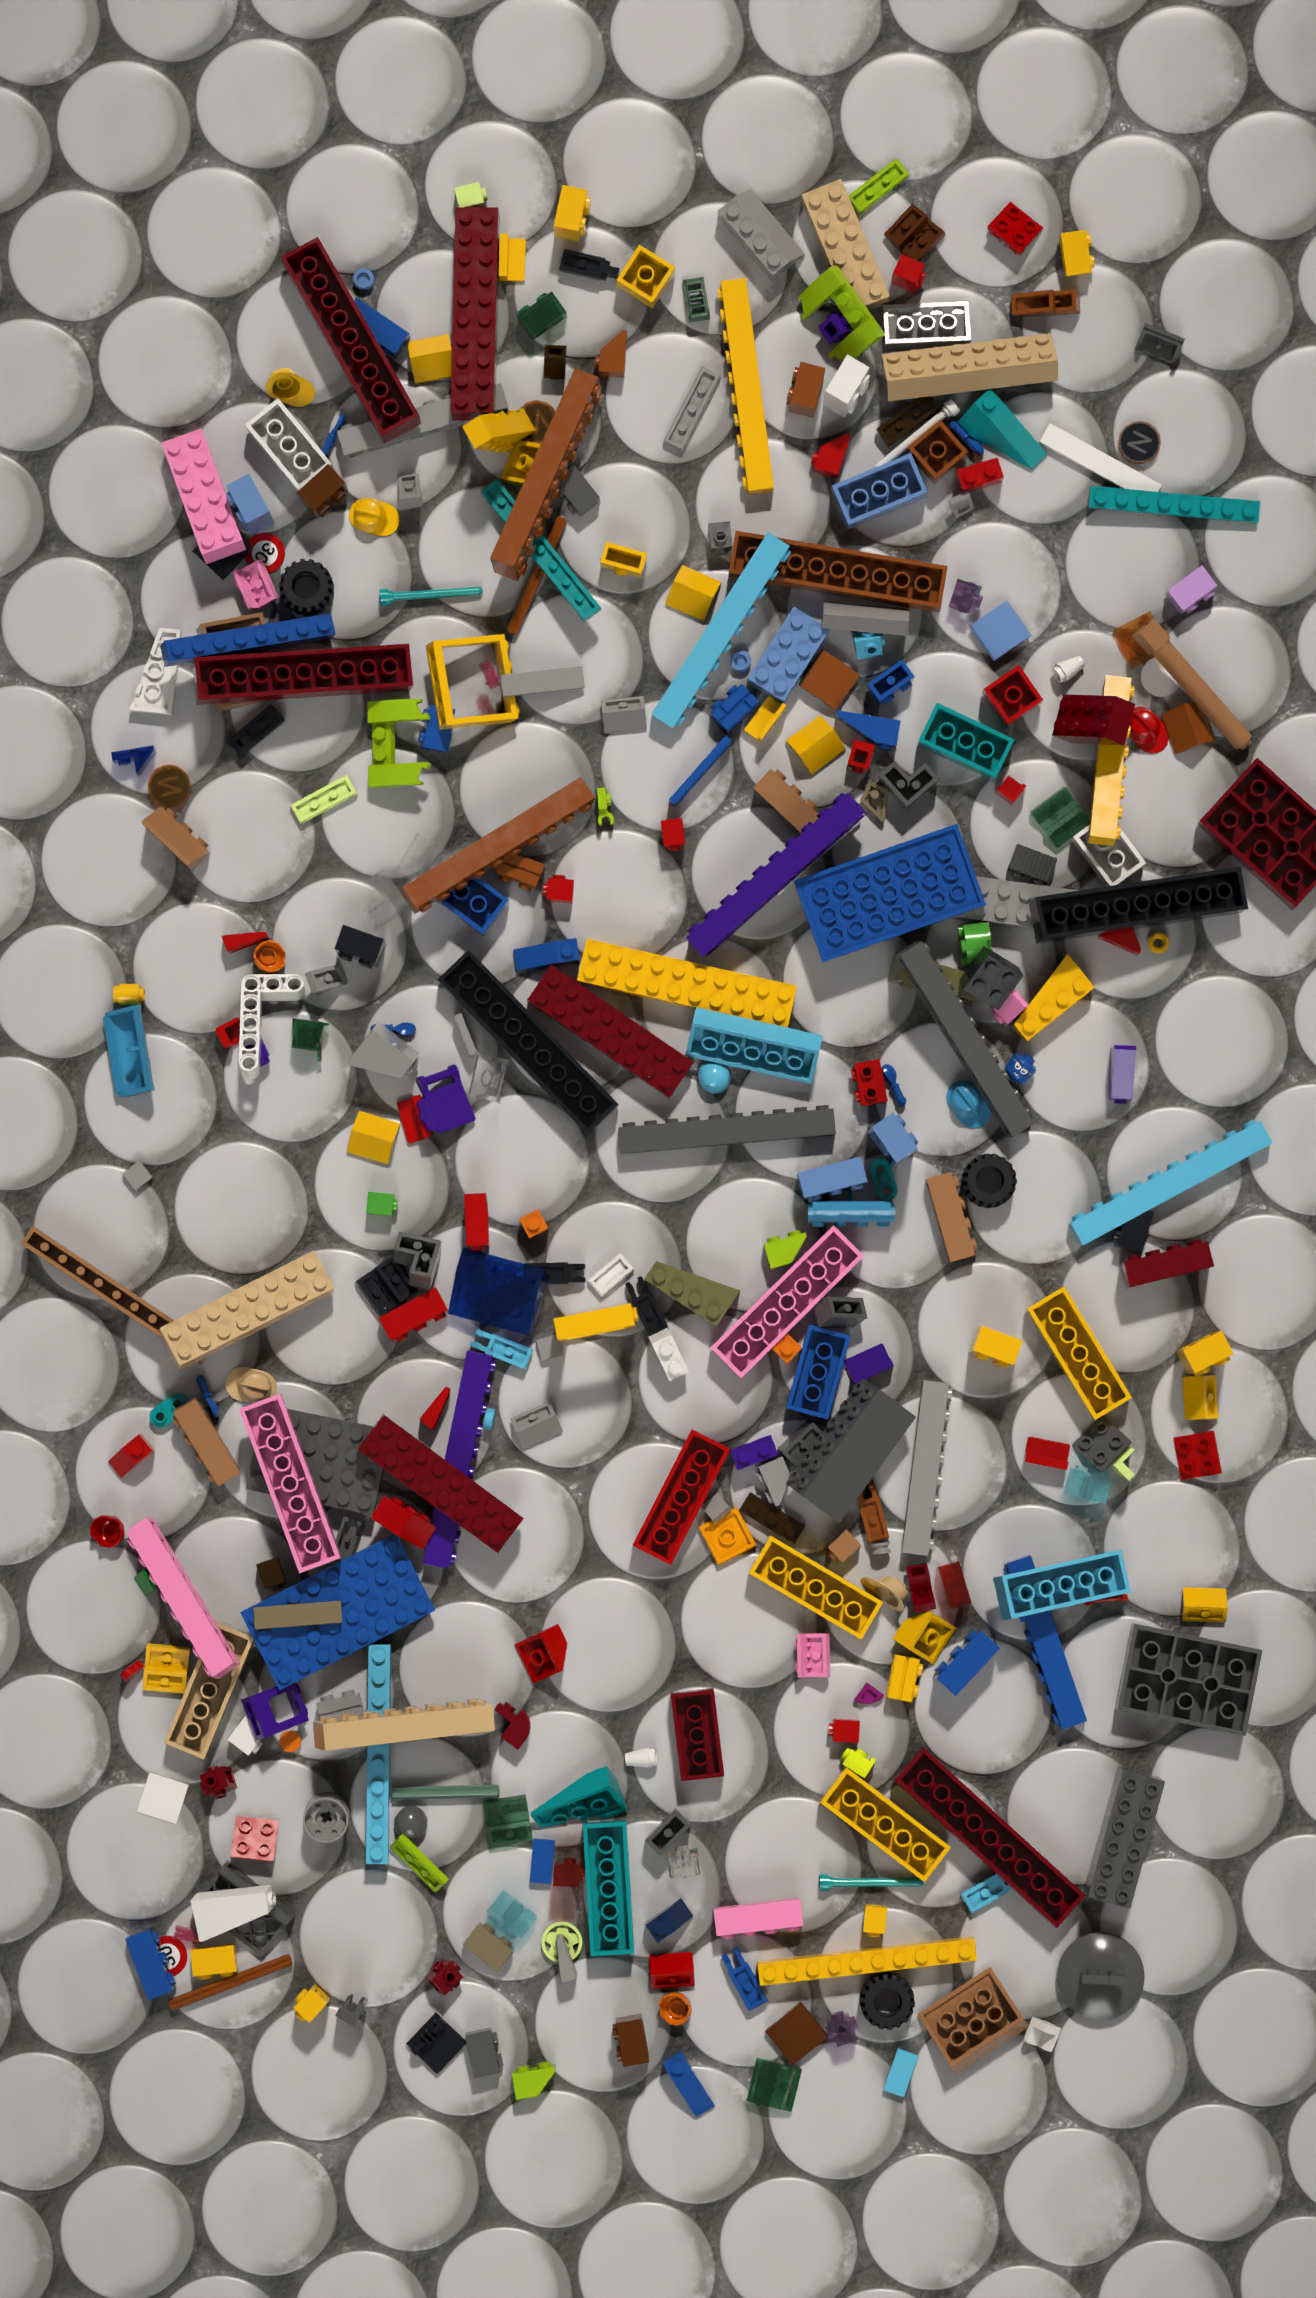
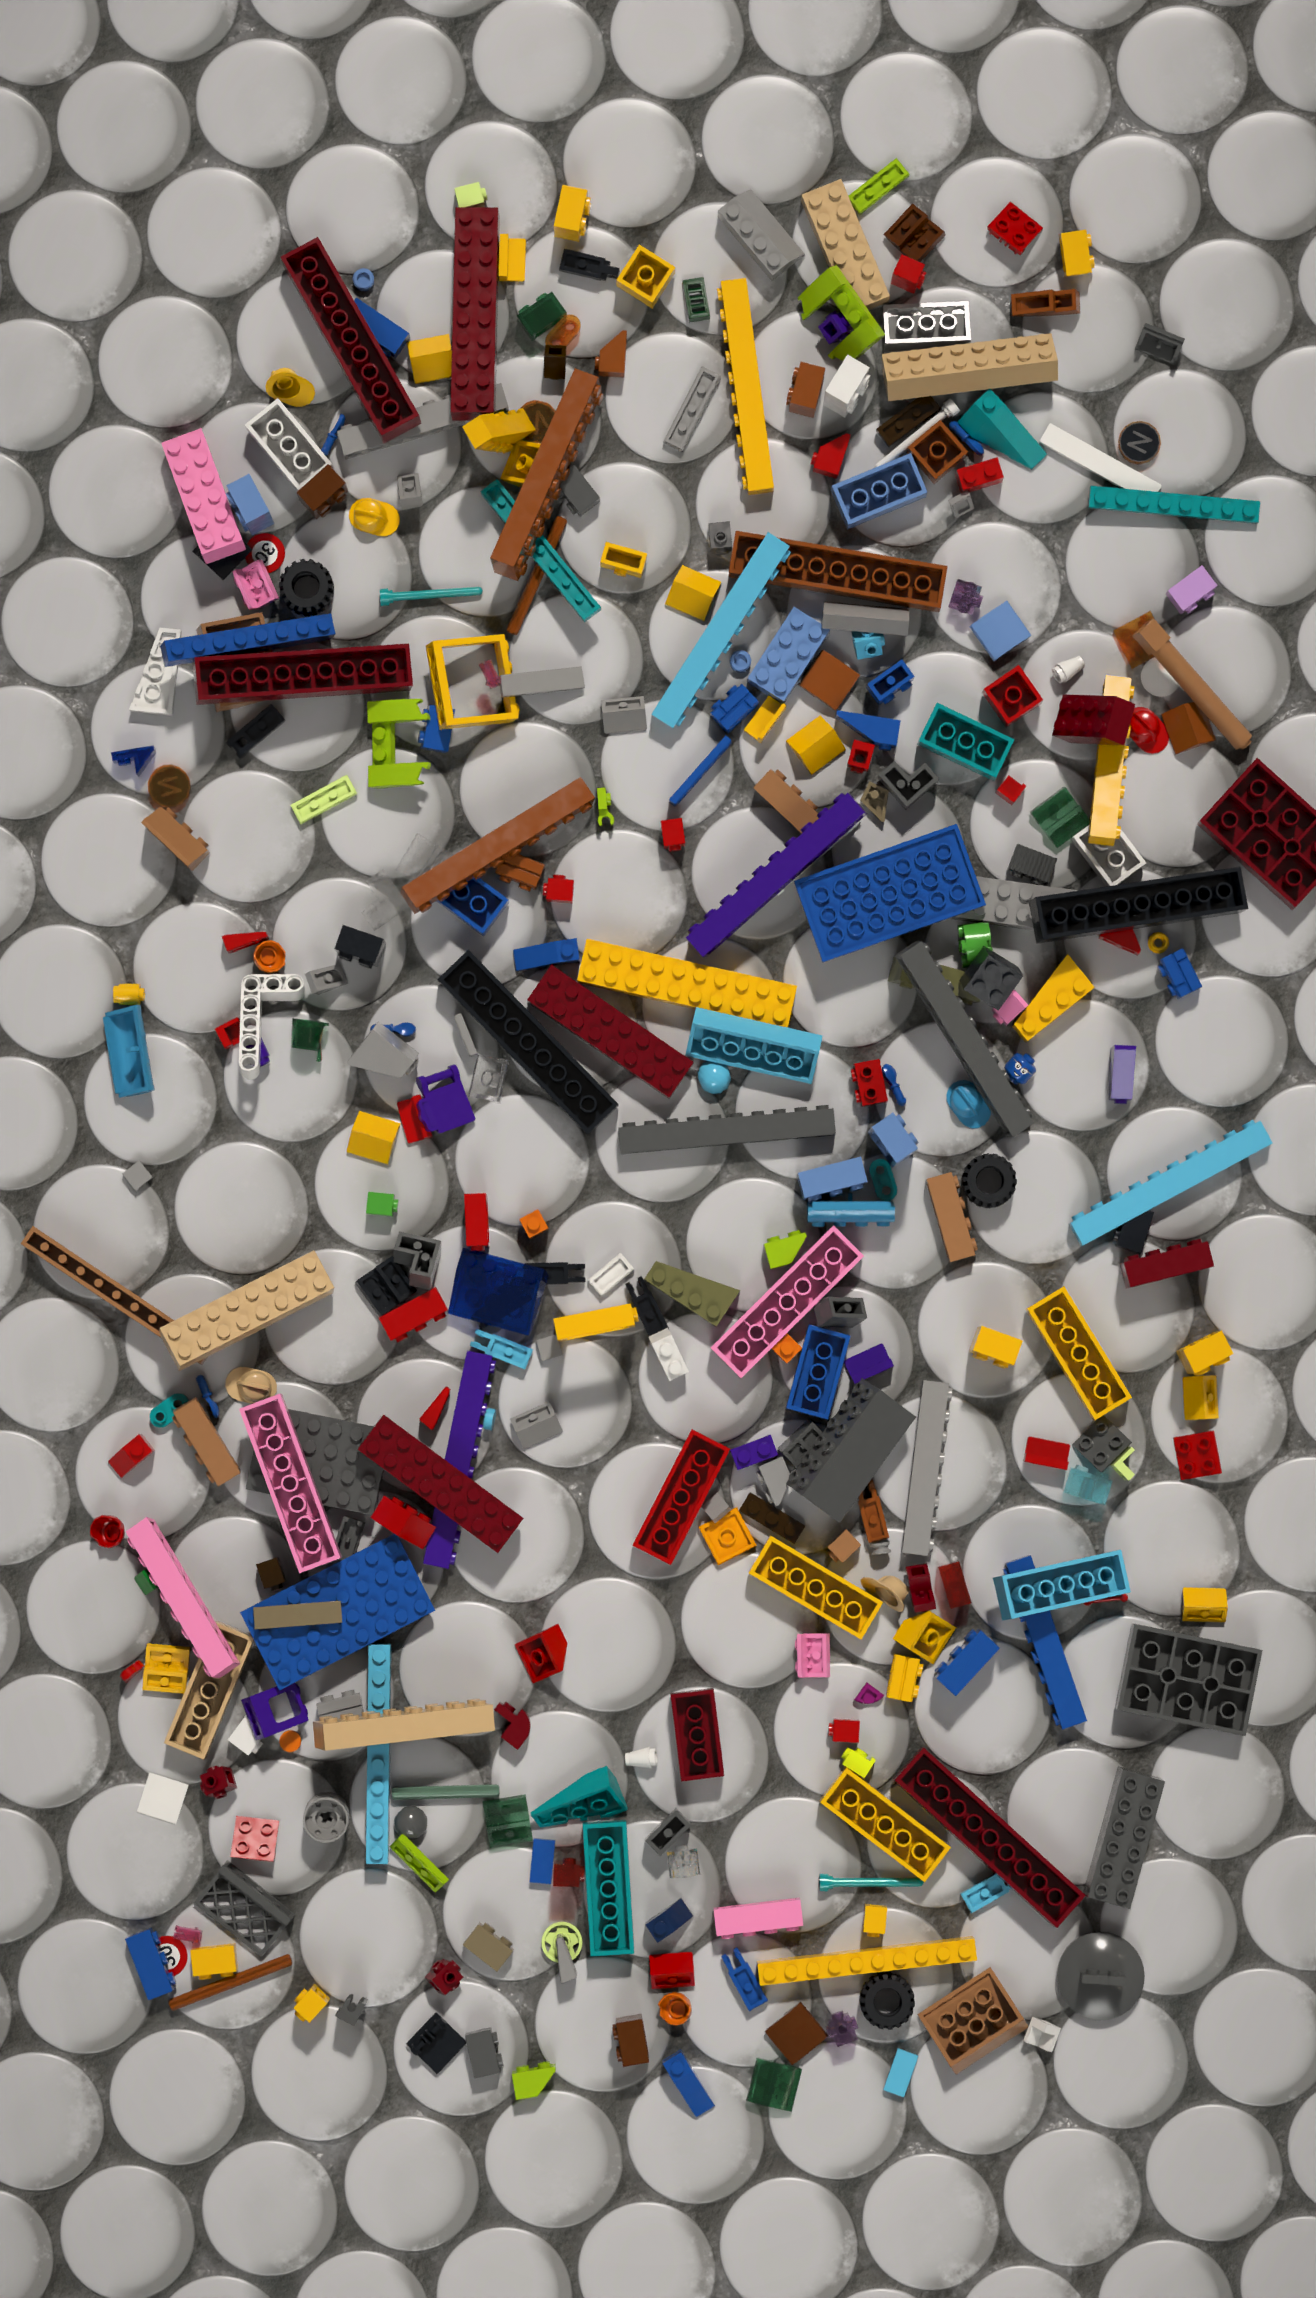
white slope [191,1885,276,1942] -> none
clear light blue brick [487,1889,538,1938] -> none
none -> clear orange plate [545,315,581,346]
none -> blue brick [1157,948,1202,999]

